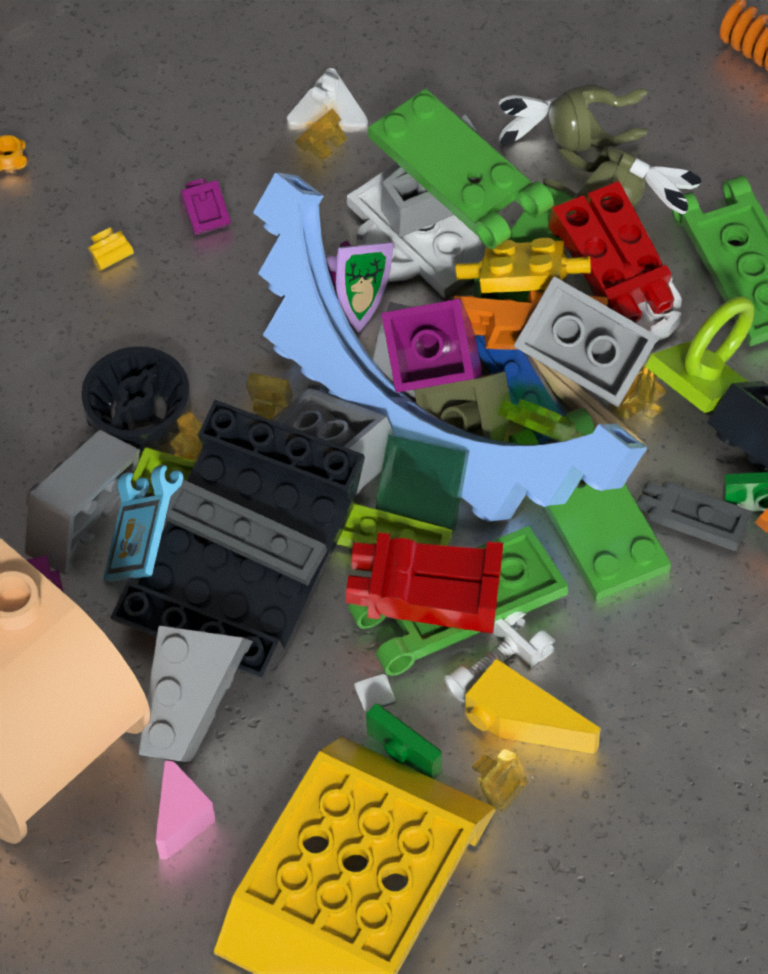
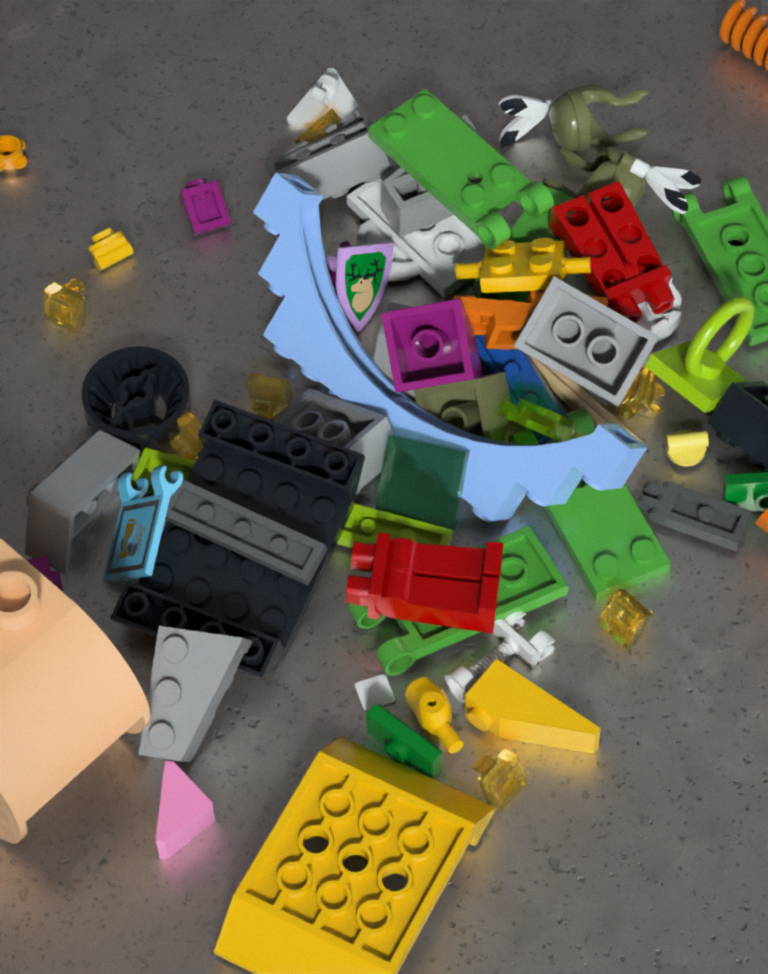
none -> clear yellow tile [44,278,87,334]
none -> light grey wedge [265,105,392,201]
none -> yellow piece [405,677,464,754]
none -> clear yellow tile [596,588,654,649]
none -> light yellow plate [665,430,709,467]

